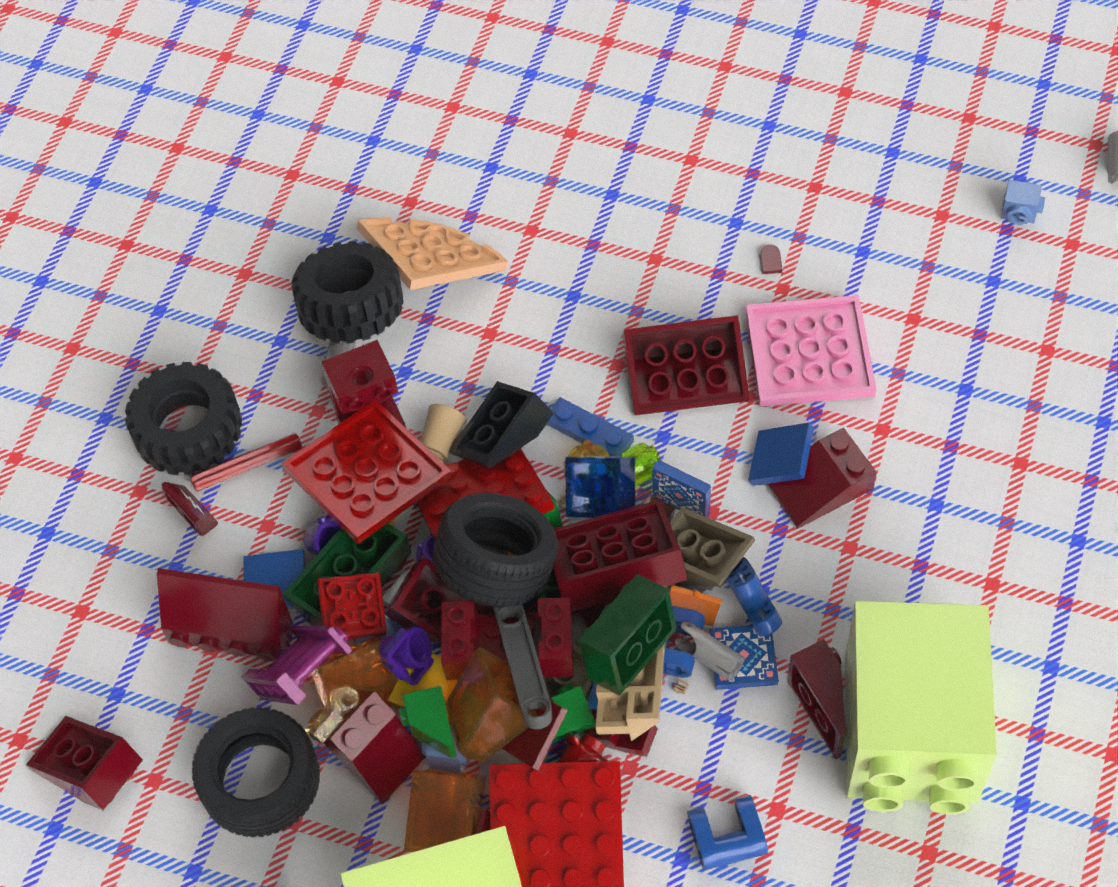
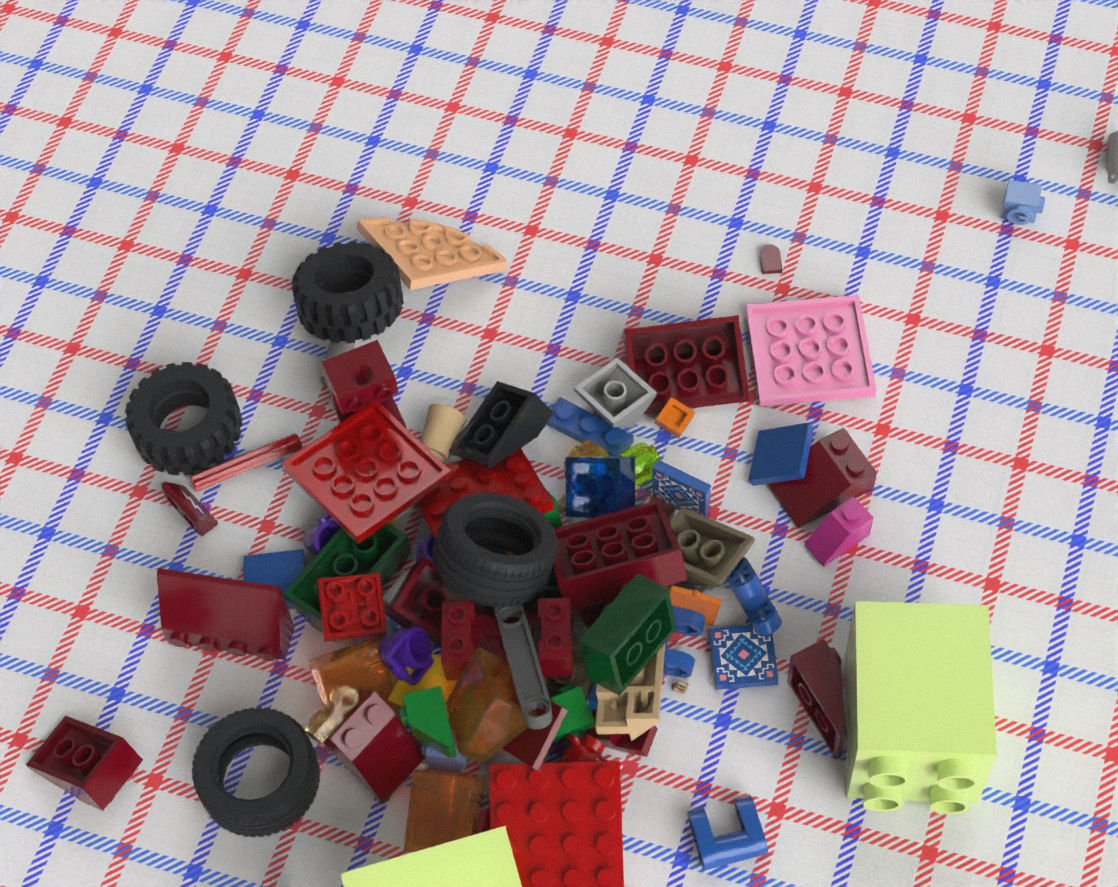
magenta fence [241,625,352,705] -> none
light grey piece [675,622,745,681] -> none
none -> light grey slope [574,357,657,428]
none -> orange plate [654,397,696,439]
none -> dark pink slope [804,496,873,567]

